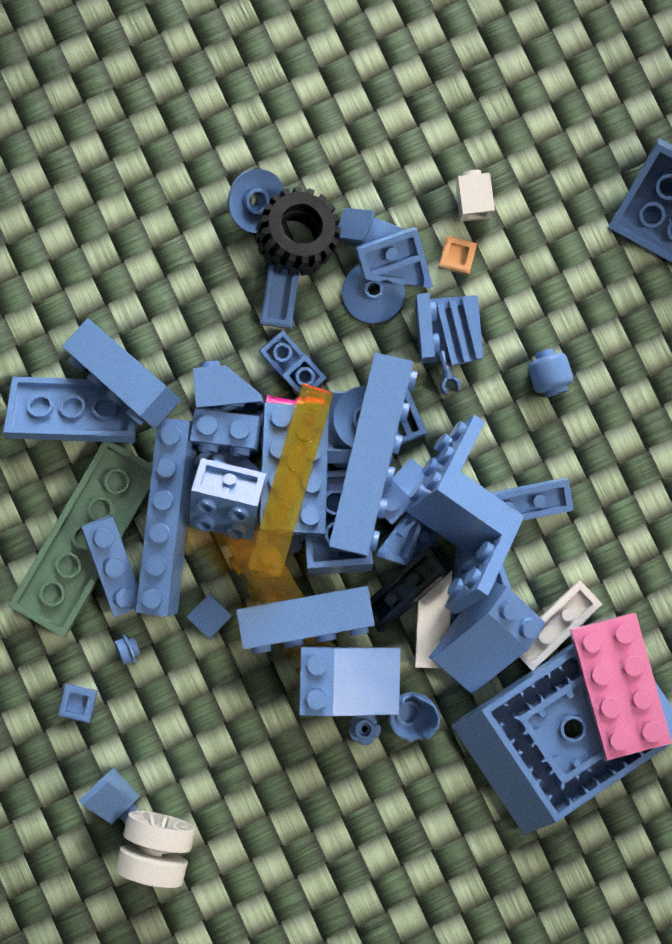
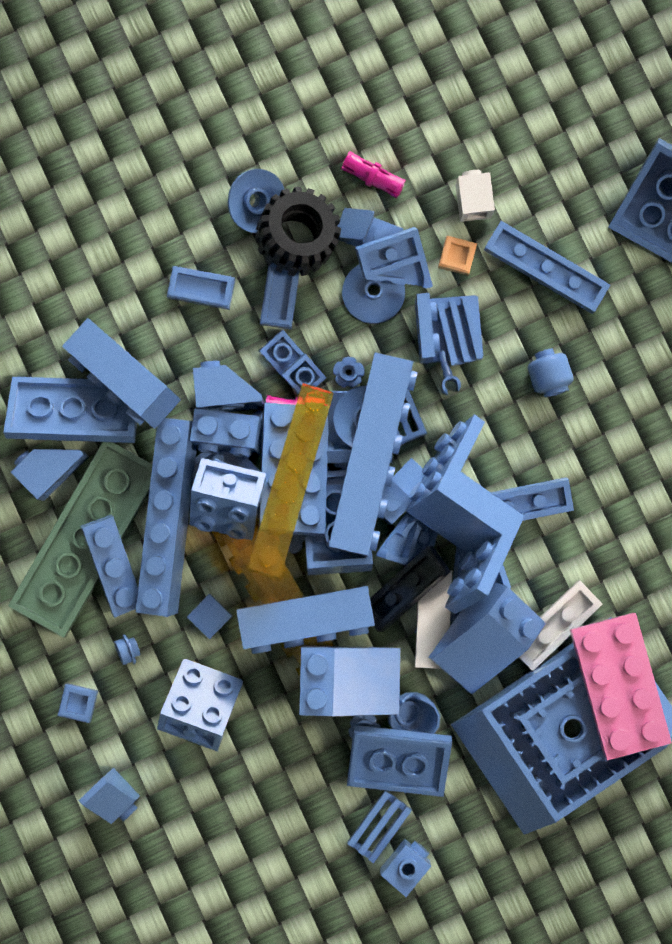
white wheel [115,811,196,888] -> none
none -> medium blue slope [11,449,89,501]
none -> bracket [157,659,243,752]
none -> medium blue tile [167,266,236,310]
none -> medium blue plate [333,357,364,388]
none -> dark pink pin [341,151,406,199]
none -> medium blue tile [347,725,452,797]
none -> medium blue tile [347,790,412,864]
none -> medium blue brick [380,839,431,897]
none -> medium blue plate [484,221,610,314]

